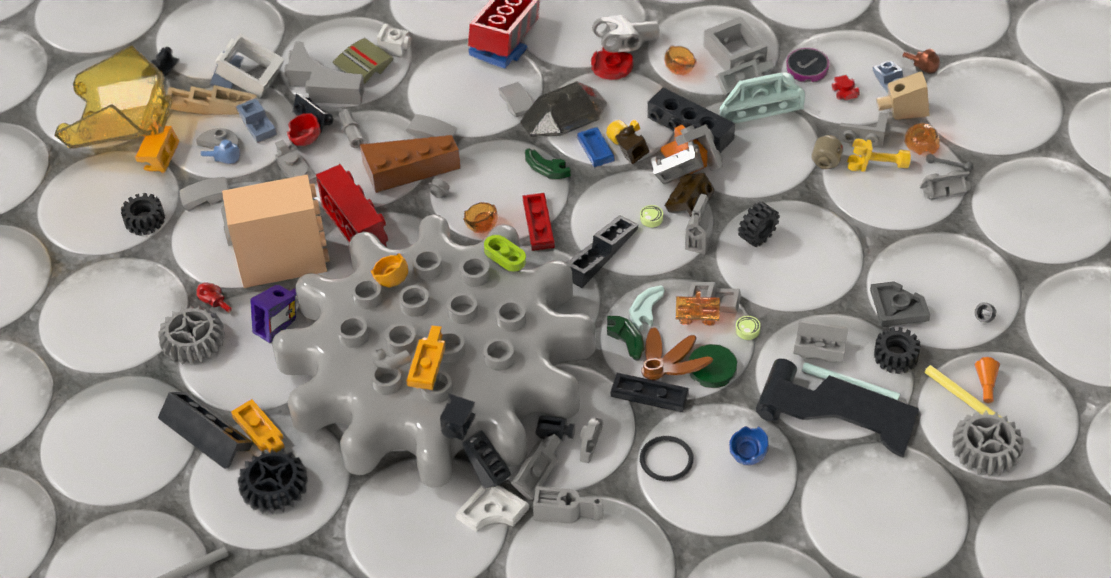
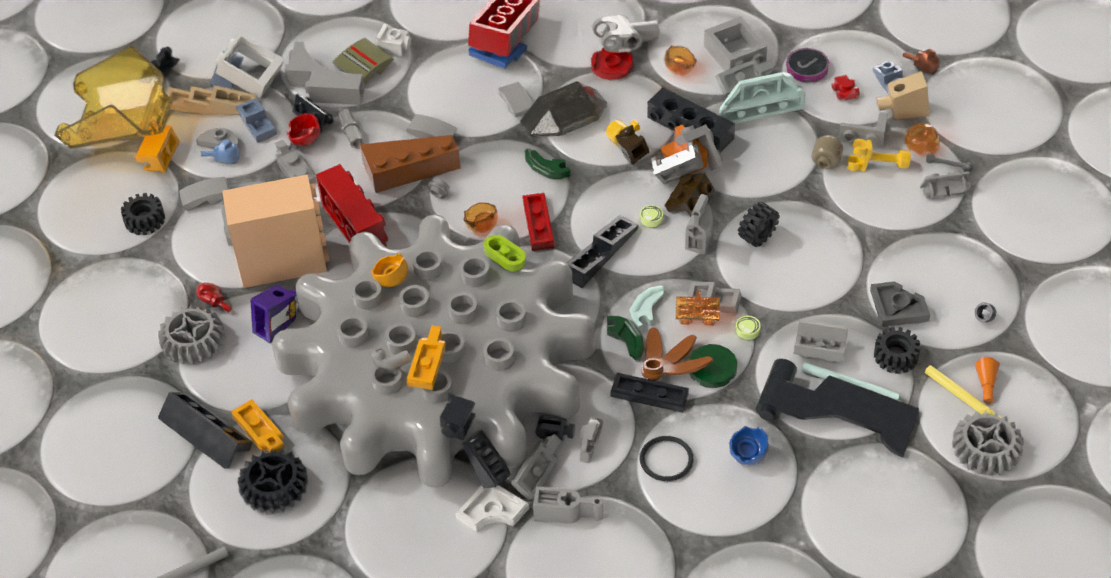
blue tile [577,127,615,167] -> none

